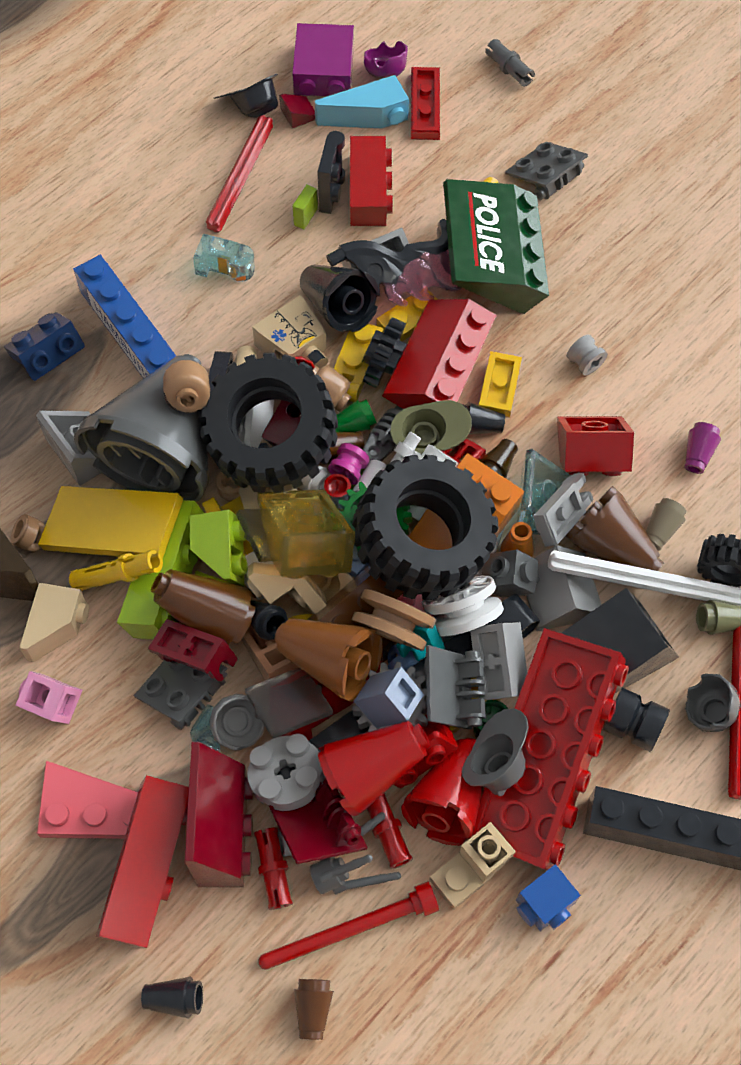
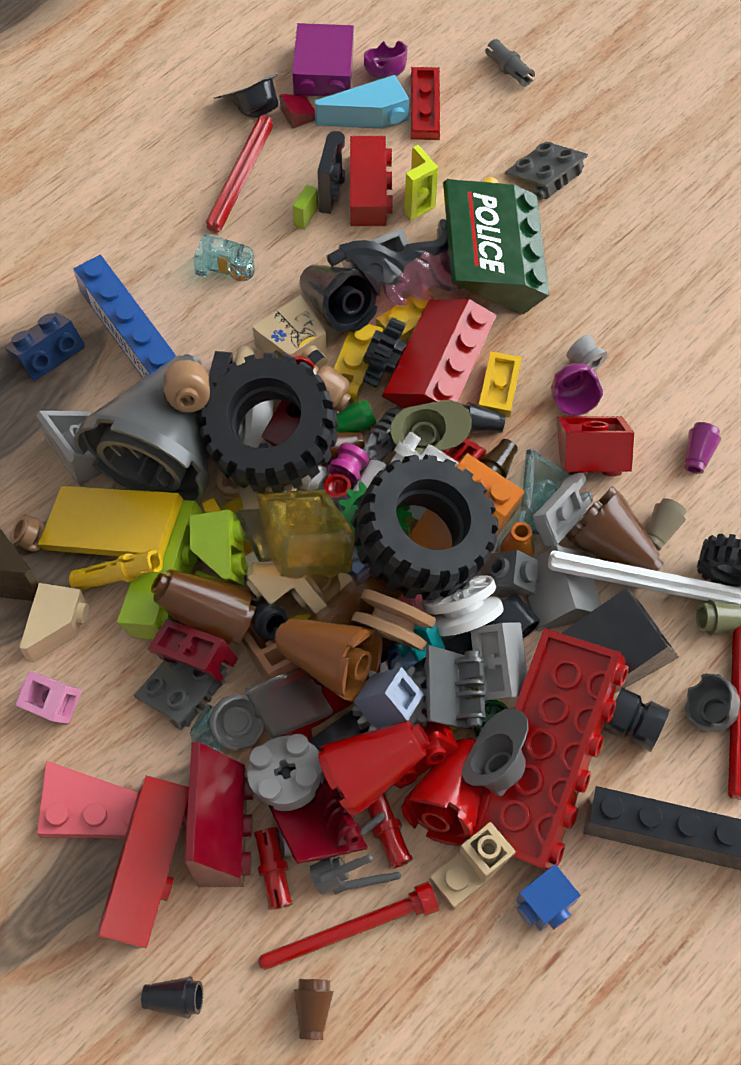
none -> neon yellow panel [404,145,438,221]
none -> magenta hair [551,363,603,416]

